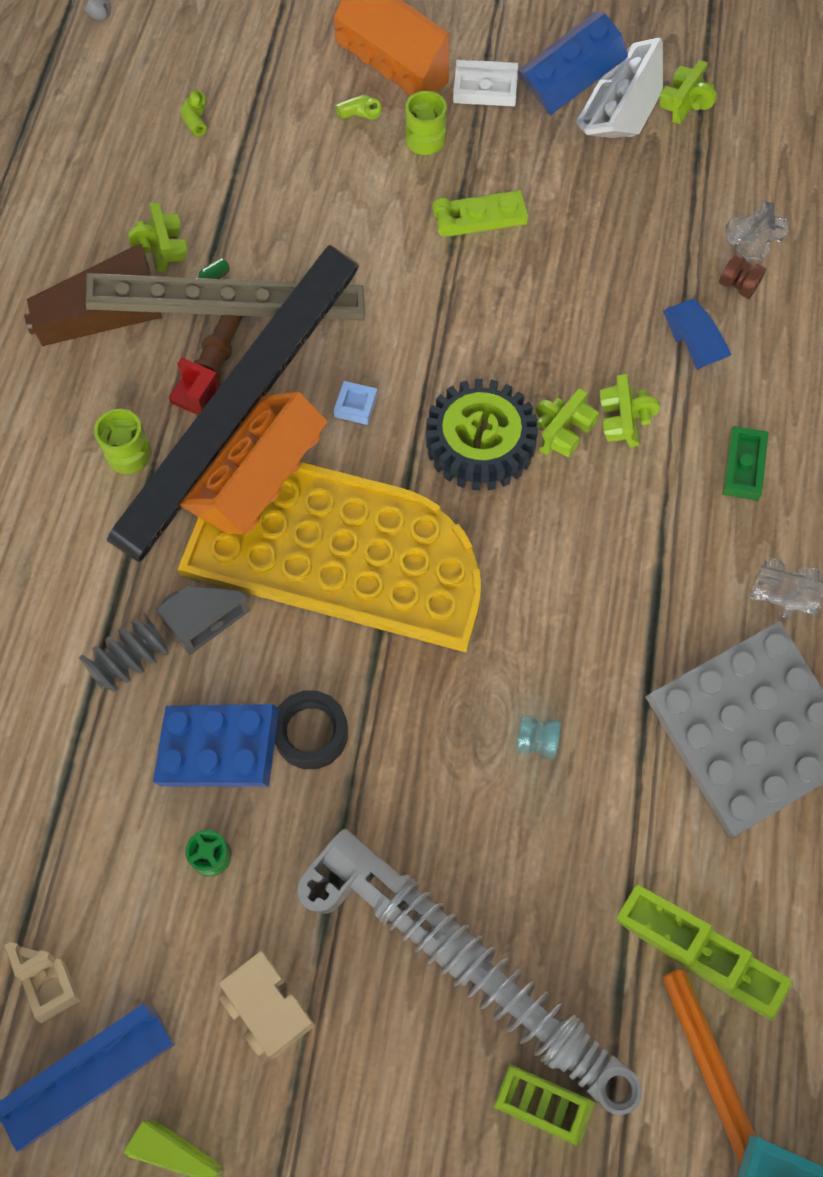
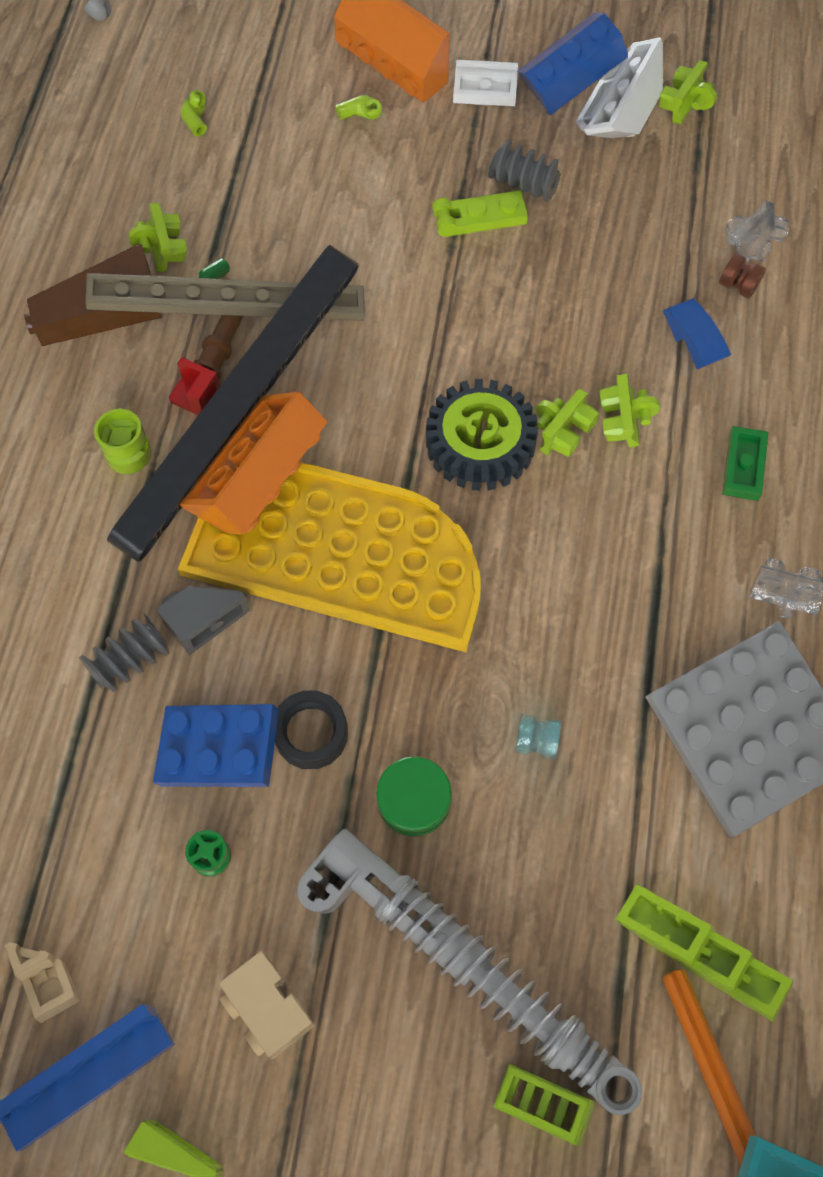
light blue plate [334,381,378,425] -> none
lime wheel [405,91,447,155] -> none
none -> green head [376,757,452,837]
none -> dark grey piece [488,140,561,202]

